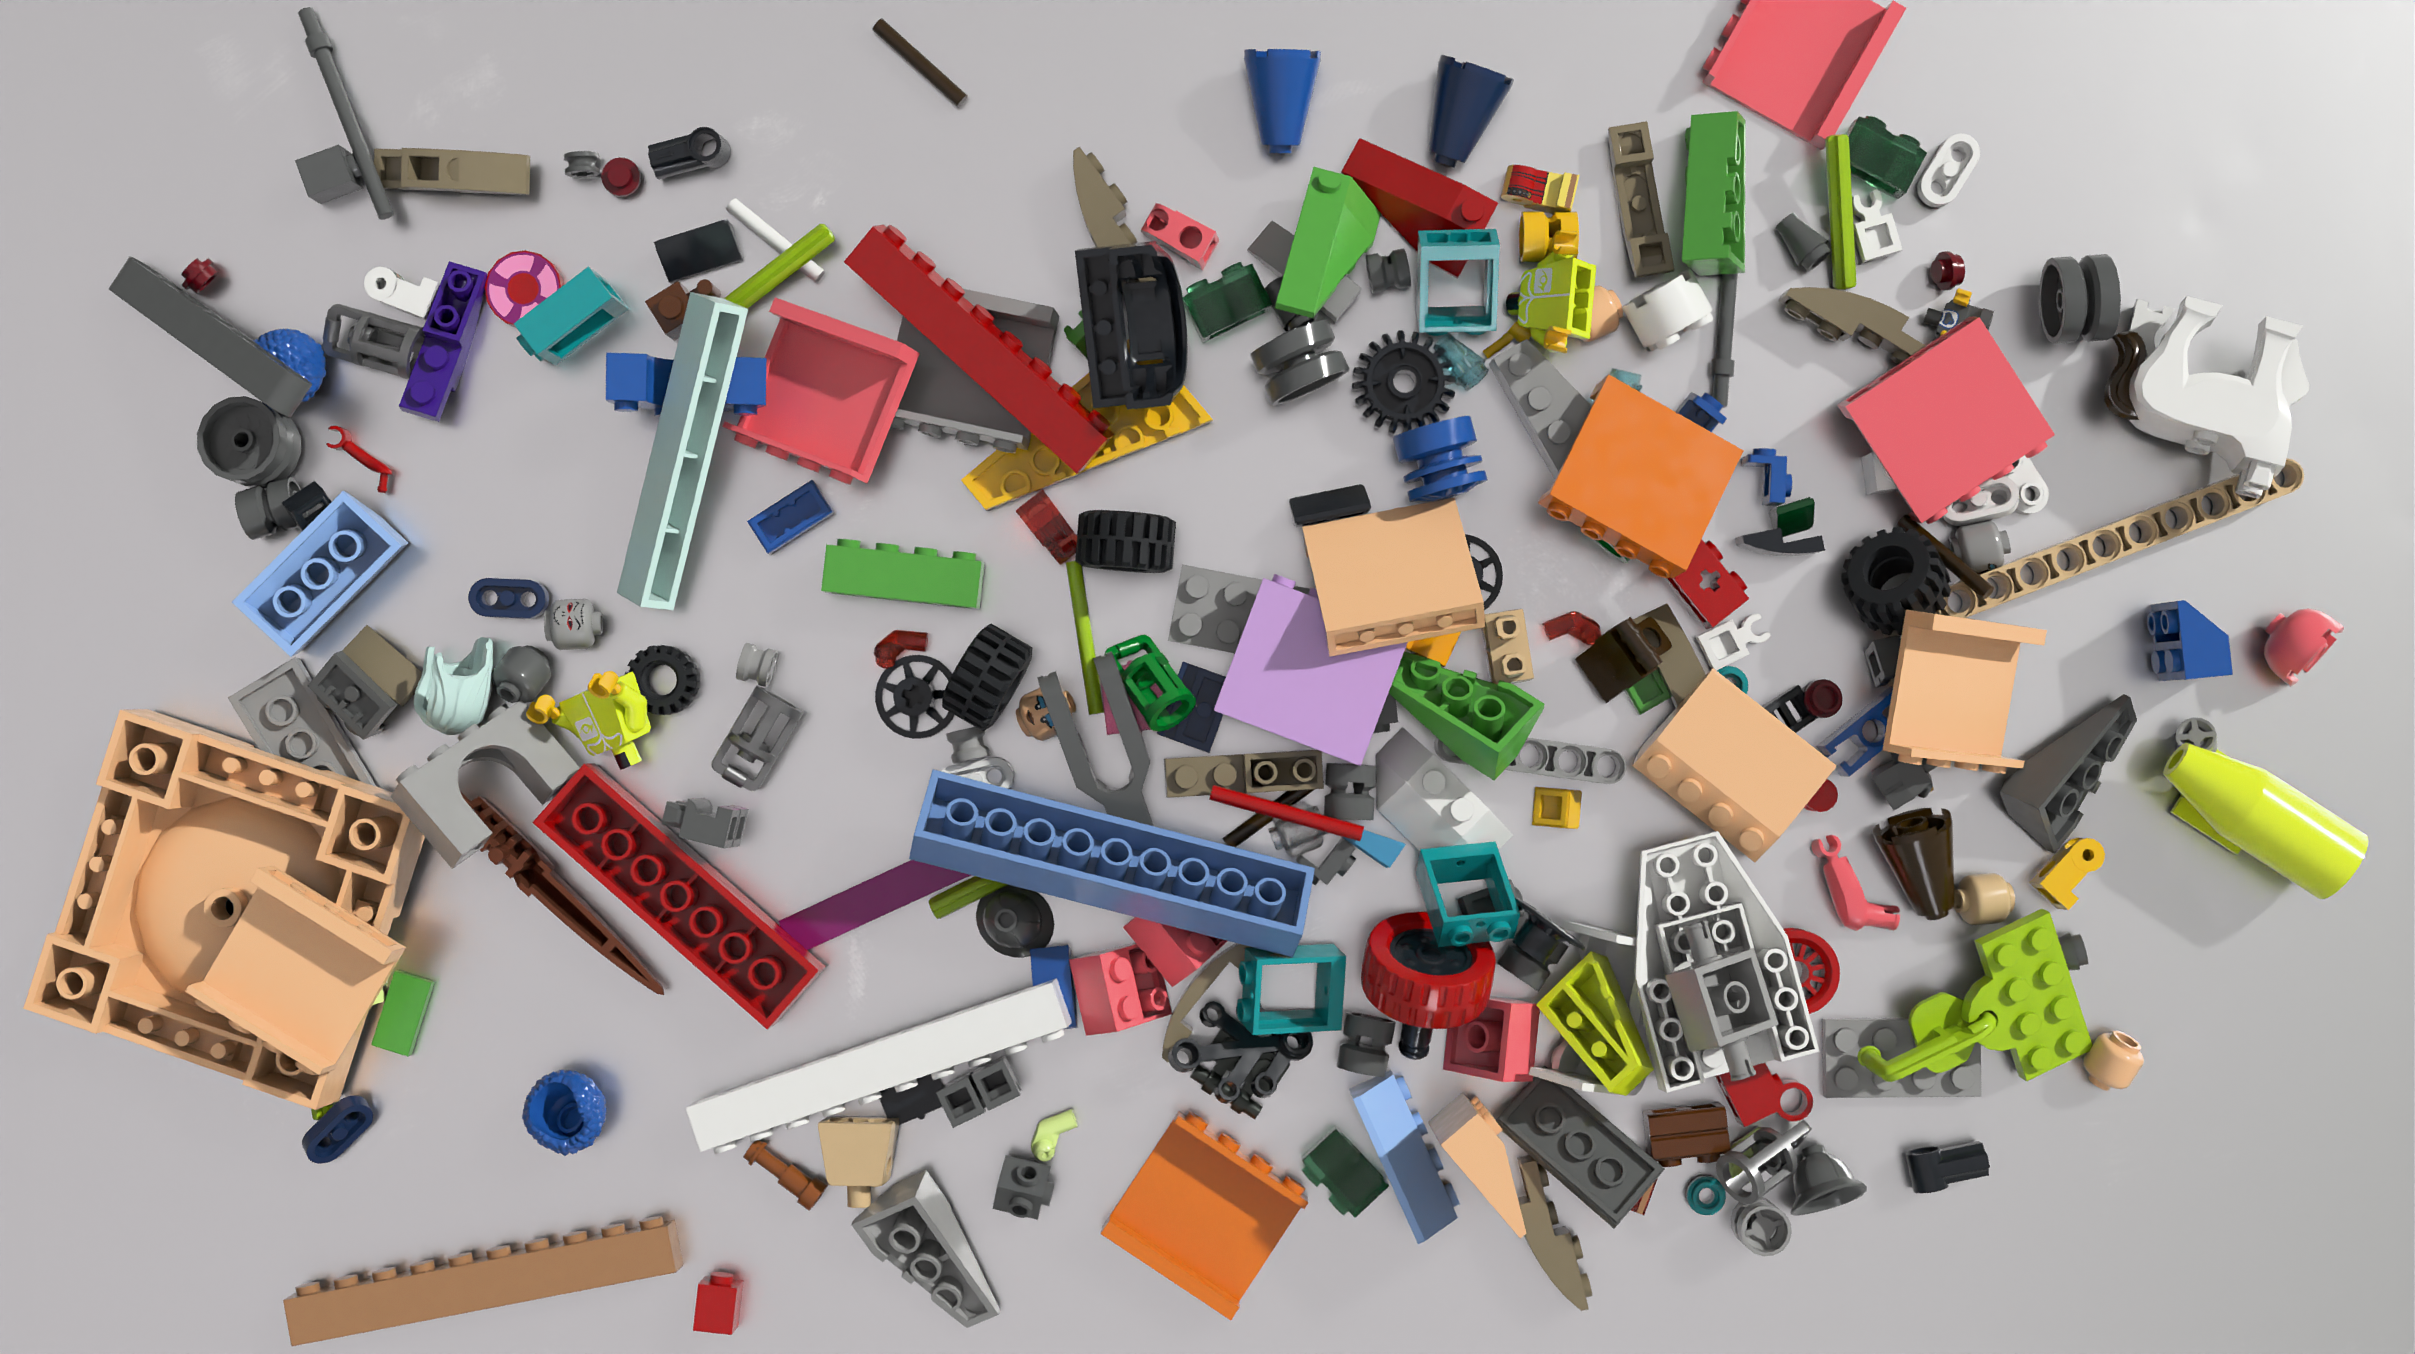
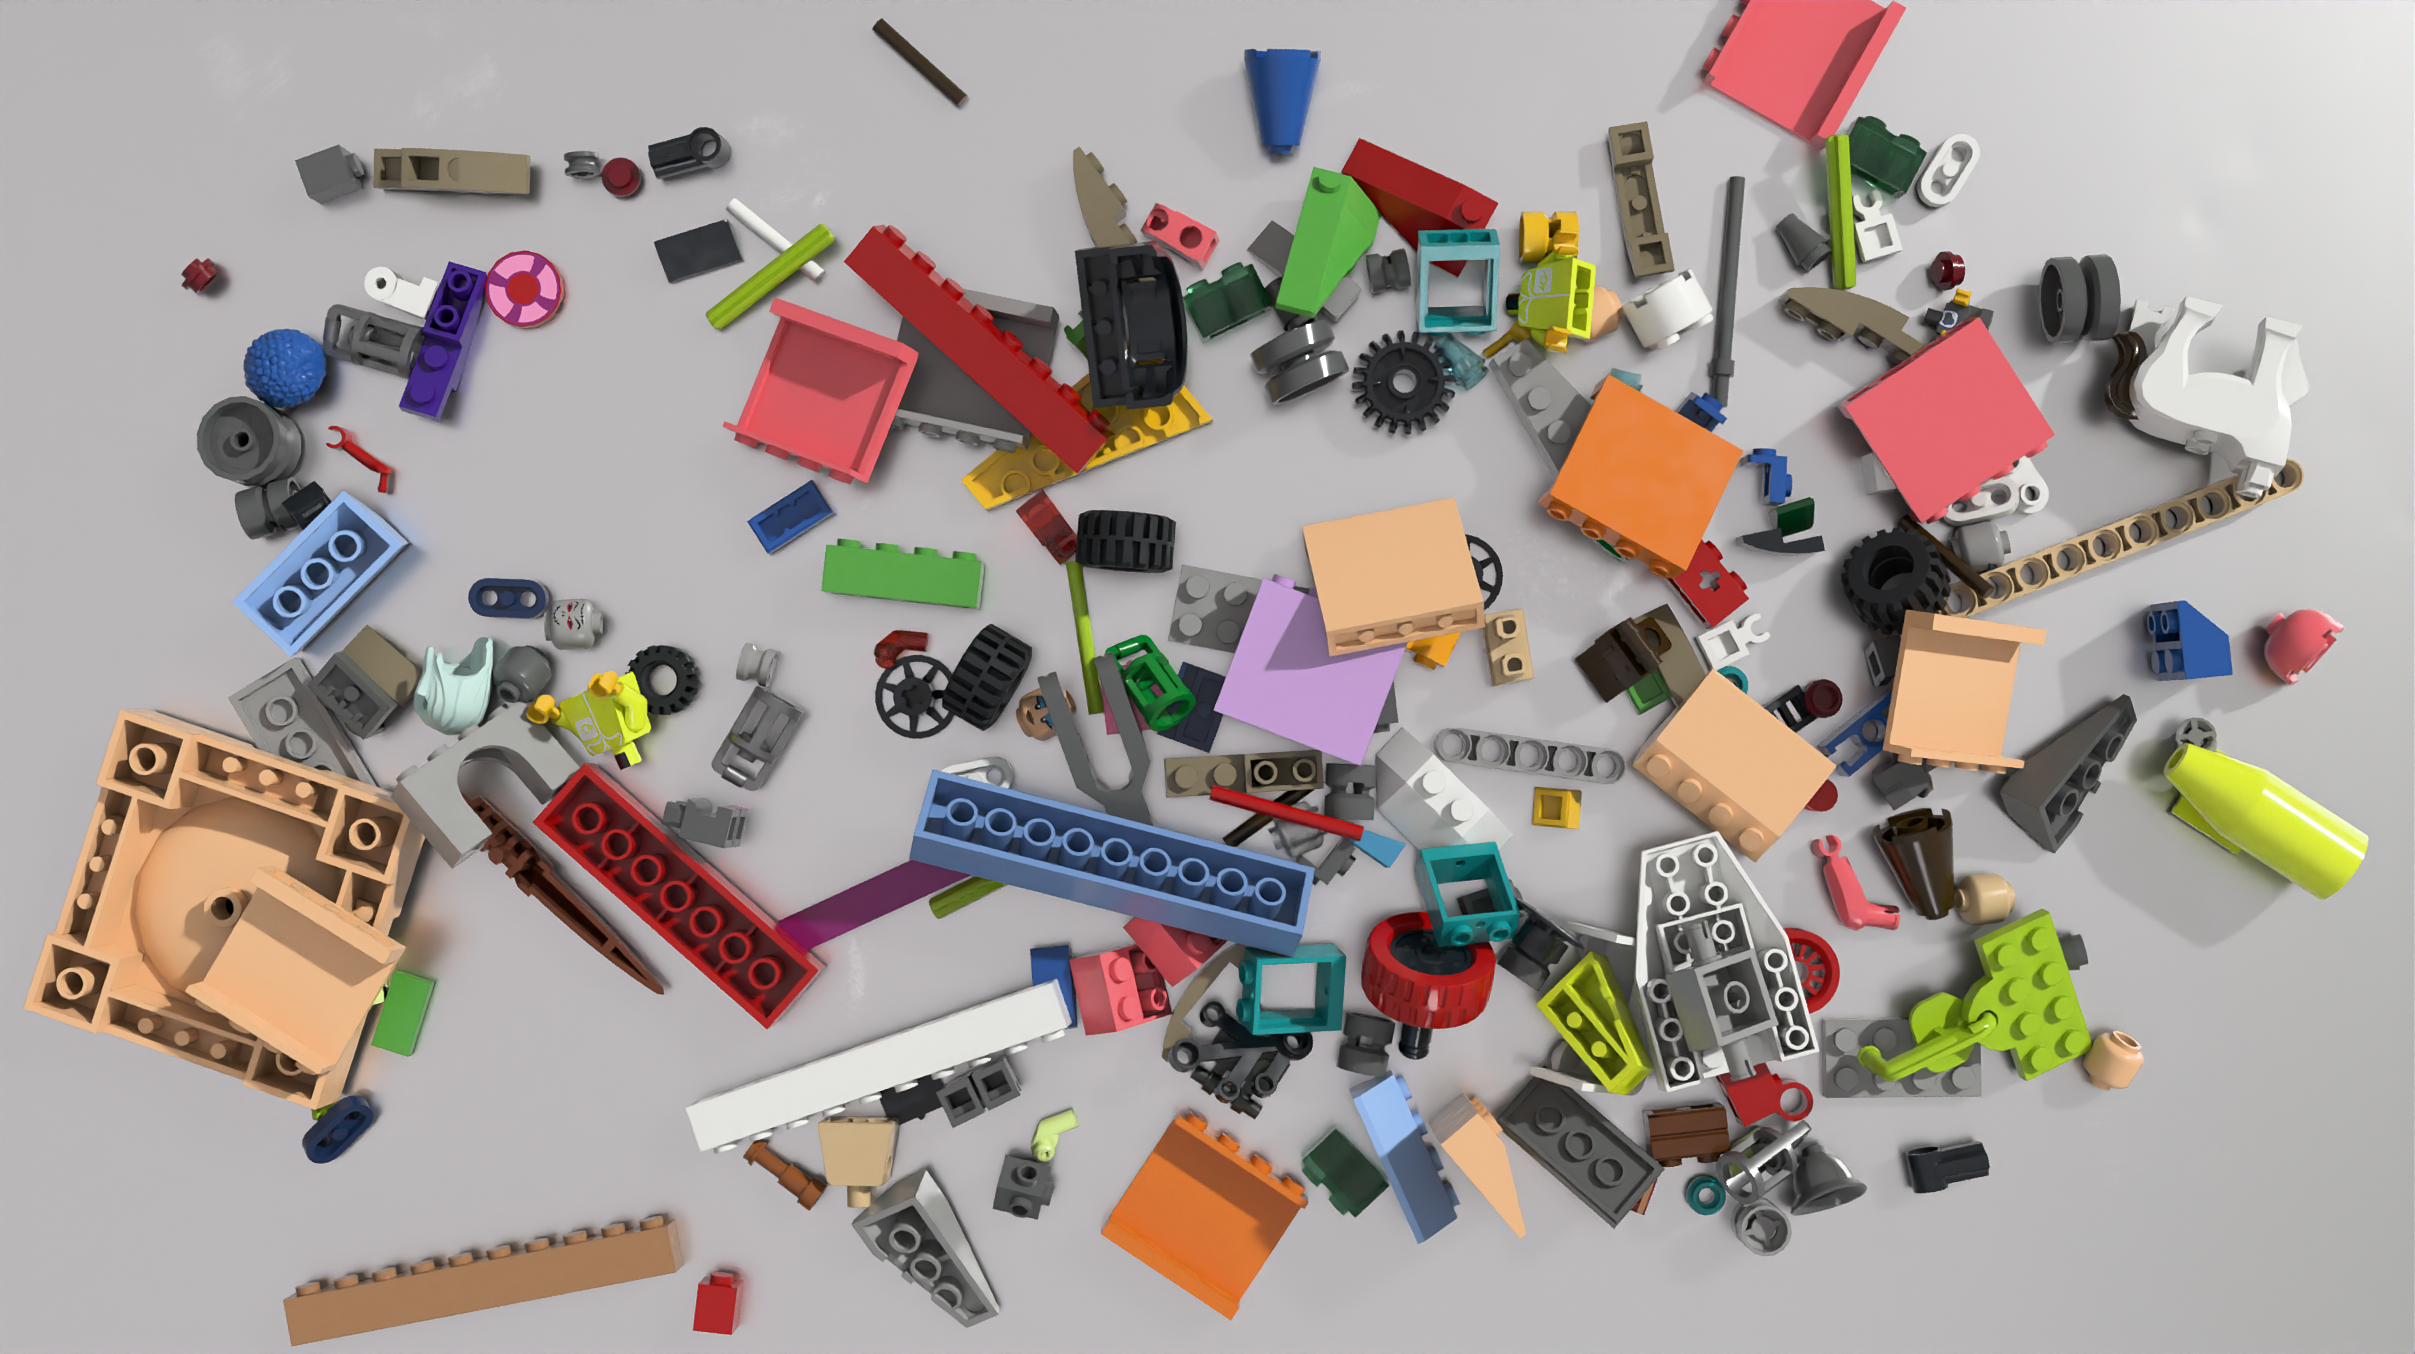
dark grey beam [109,256,312,418] -> none
dark grey bar [298,7,394,220] -> none
teal window [514,266,629,365] -> none
blue hair [522,1070,607,1156] -> none
blue brick [606,352,767,417] -> none
light aqua brick [617,292,748,610] -> none
reddish brown brick [645,279,721,341] -> none
light grey wheel [946,727,990,764] -> none
dark grey hat [976,885,1055,958] -> none
black slope [1289,484,1371,528] -> none
bright green wedge [1389,651,1545,781] -> none
blue wheel [1392,416,1488,502] -> none
dark blue cone [1428,55,1514,168] -> none
coral slope [1443,996,1540,1082] -> none
leg [1501,165,1580,214] -> none
dark tan slope [1517,1155,1592,1311] -> none
clear red arm [1542,611,1601,645] -> none
bright green wedge [1682,111,1746,276] -> none
yellow leg [2029,838,2105,910] -> none

